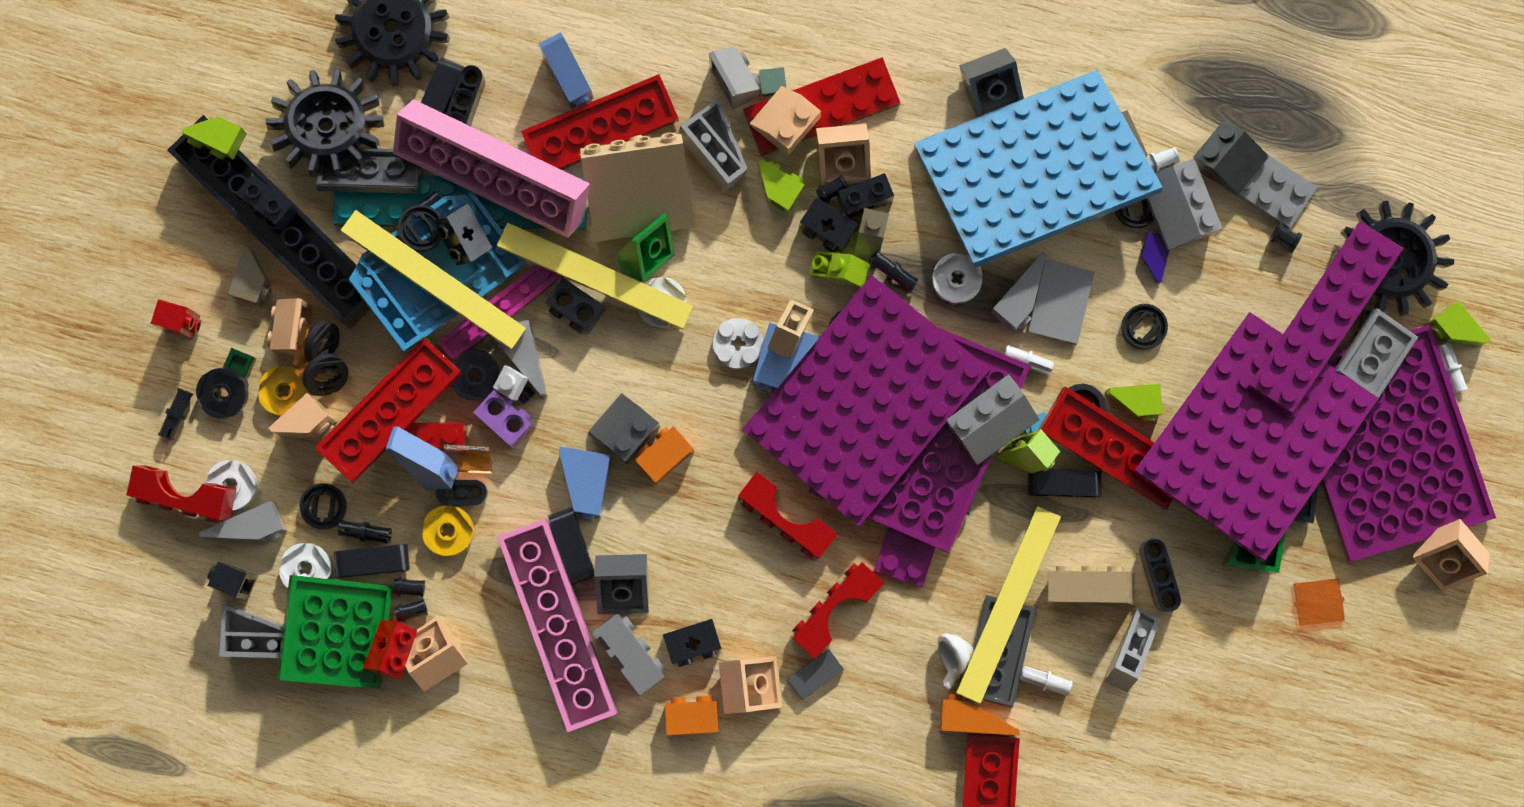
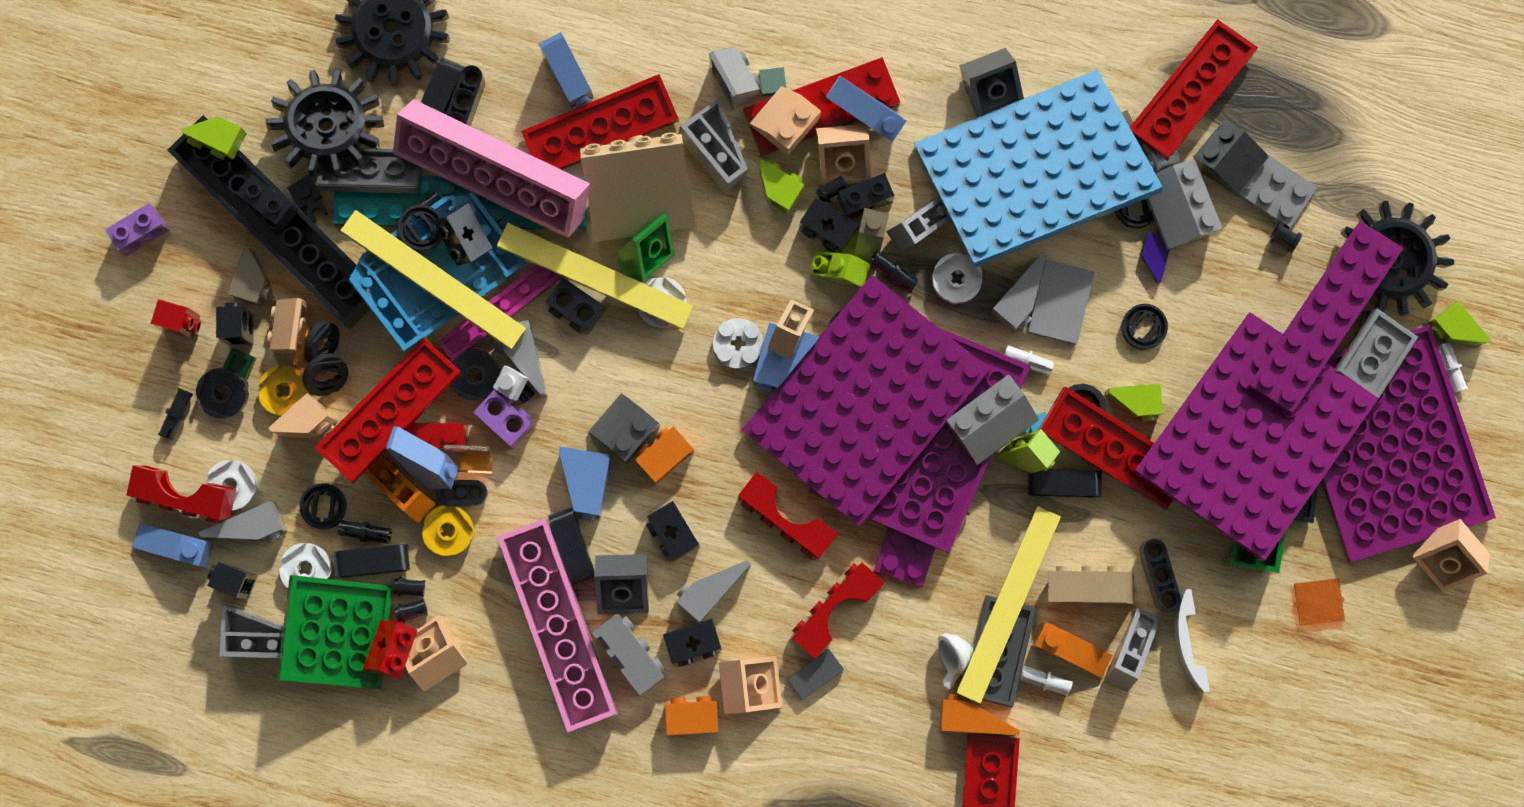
none -> medium lavender brick [105,203,169,256]
none -> medium blue slope [132,523,214,568]
none -> black brick [216,302,254,345]
none -> black plate [287,175,328,223]
none -> orange slope [364,455,435,523]
none -> black brick [645,501,700,562]
none -> light grey slope [677,561,751,622]
none -> medium blue slope [826,76,907,142]
none -> light grey slope [886,196,950,252]
none -> orange slope [1031,622,1112,678]
none -> red plate [1130,19,1258,161]
none -> white slope [1174,589,1210,692]

